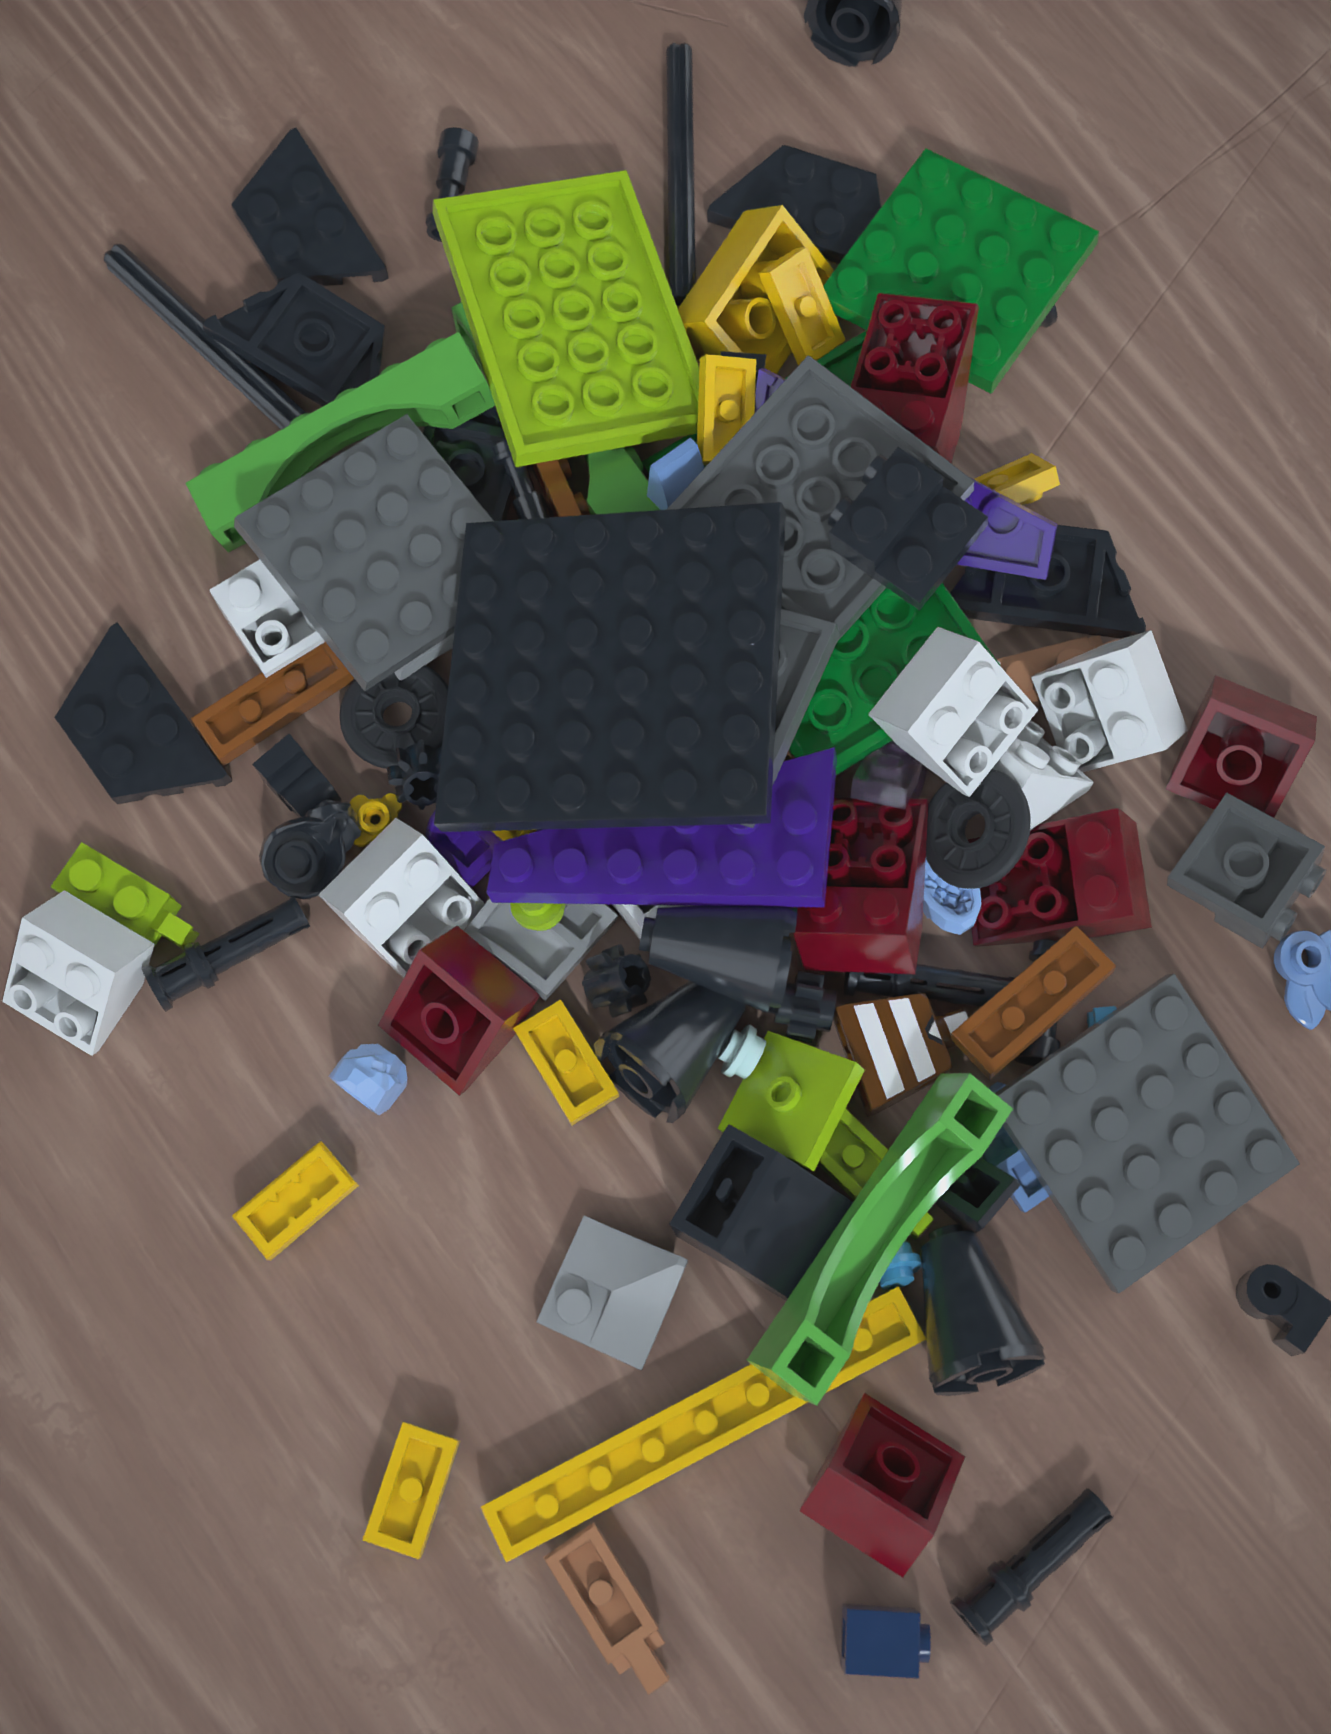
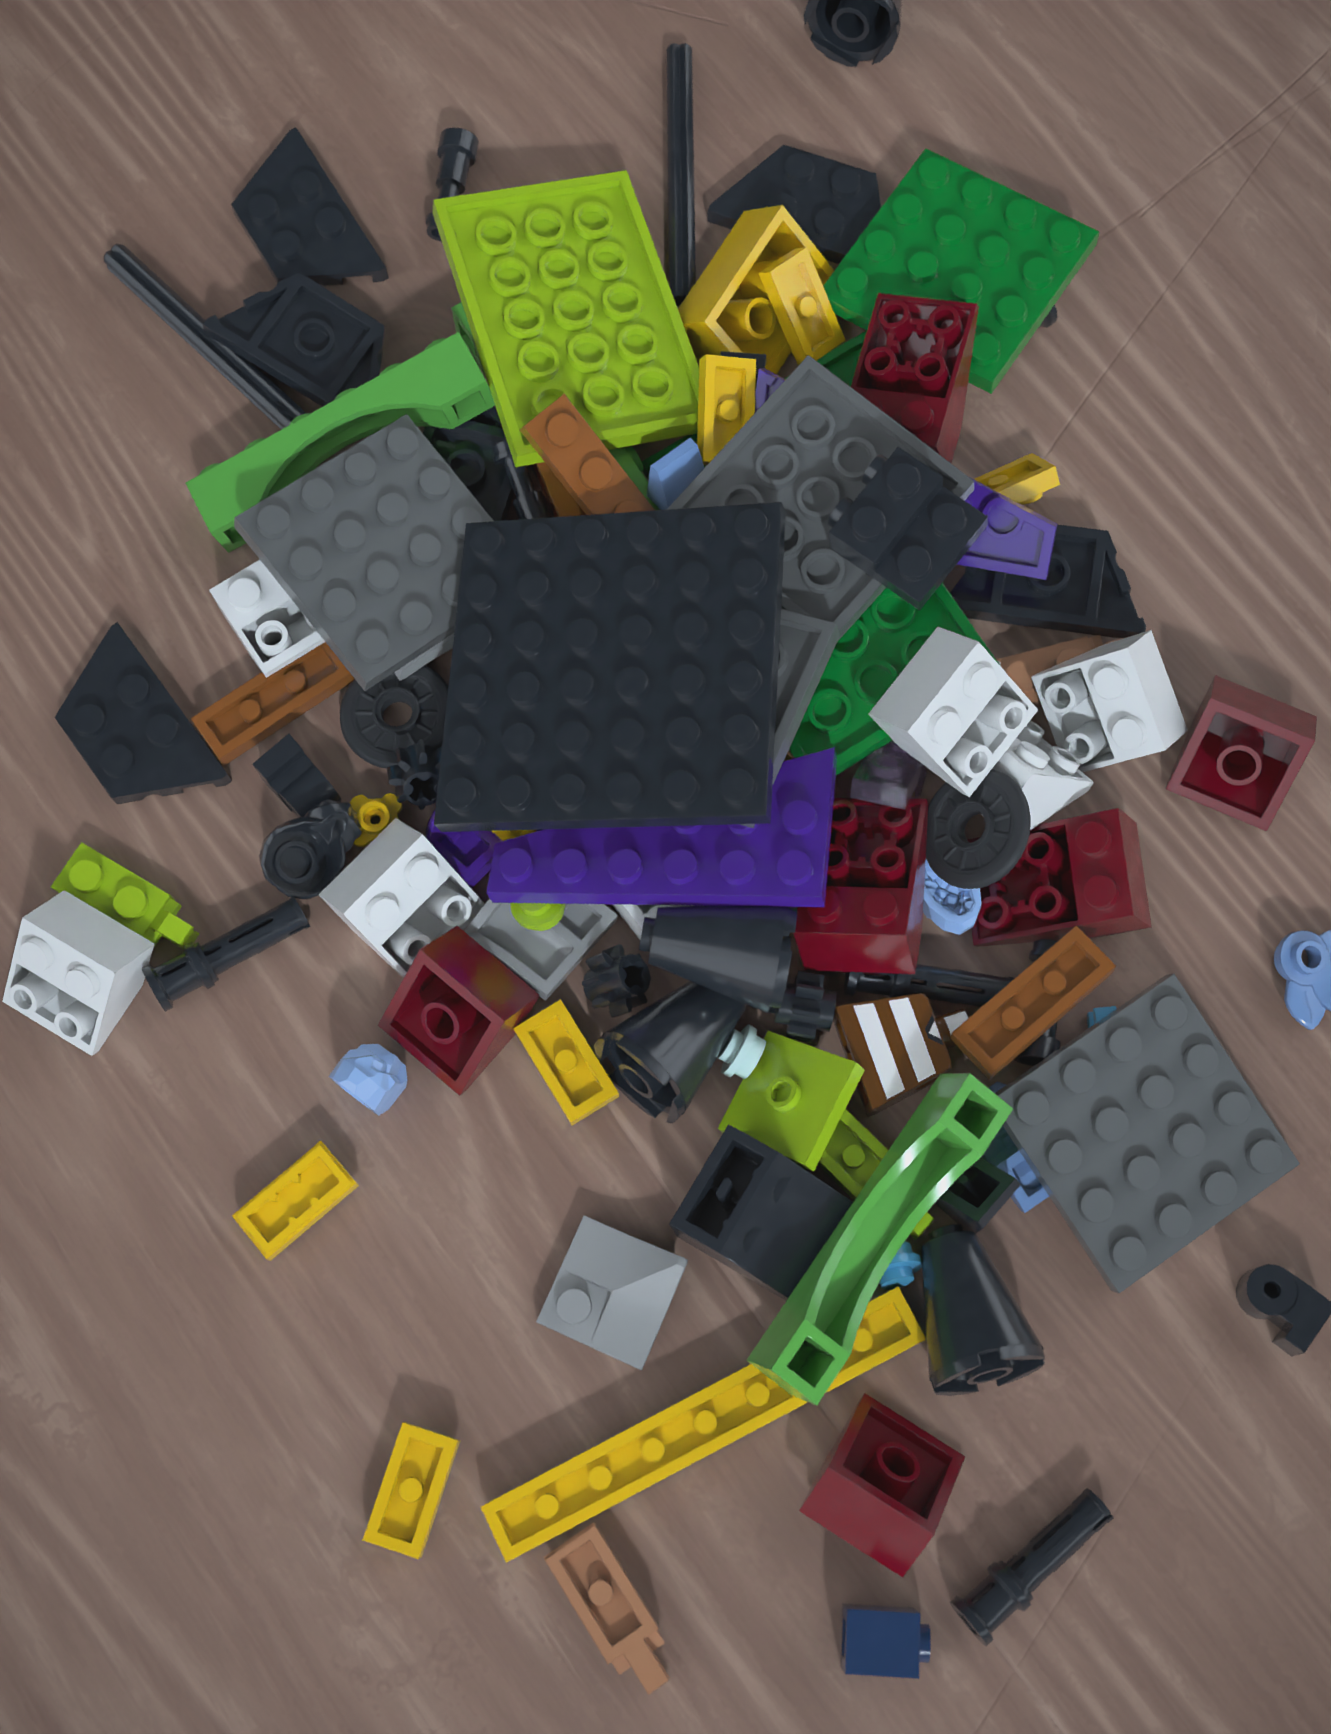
dark grey plate [1167,793,1327,949] -> none
none -> dark orange plate [520,394,655,515]

